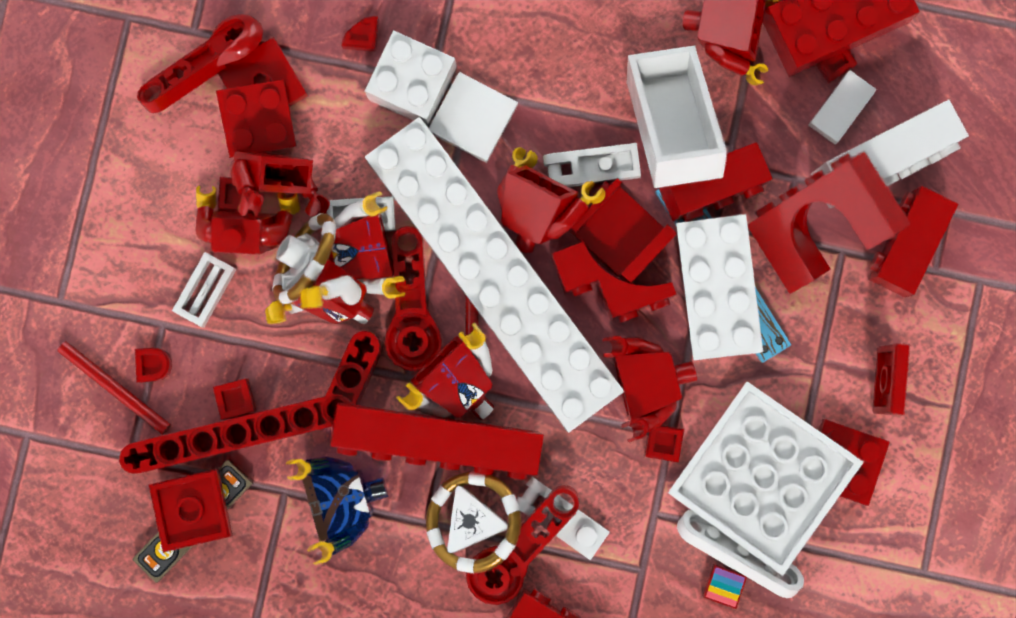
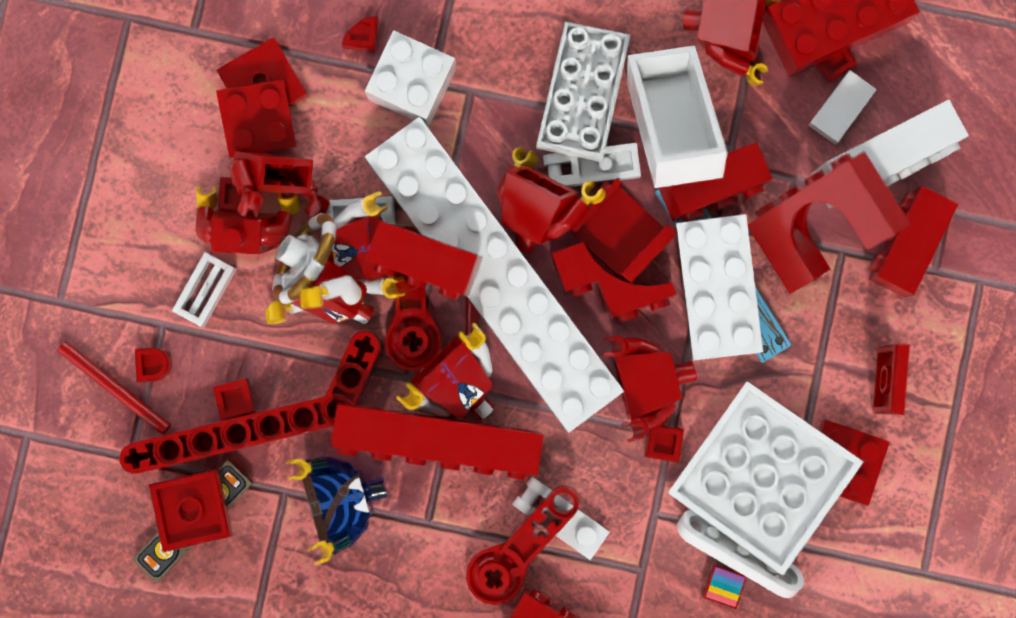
red beam [137,14,263,114] -> none
piece [426,471,521,573] -> none
white tile [429,72,518,163] -> none
none -> red brick [365,221,483,300]
none -> white tile [536,22,630,163]

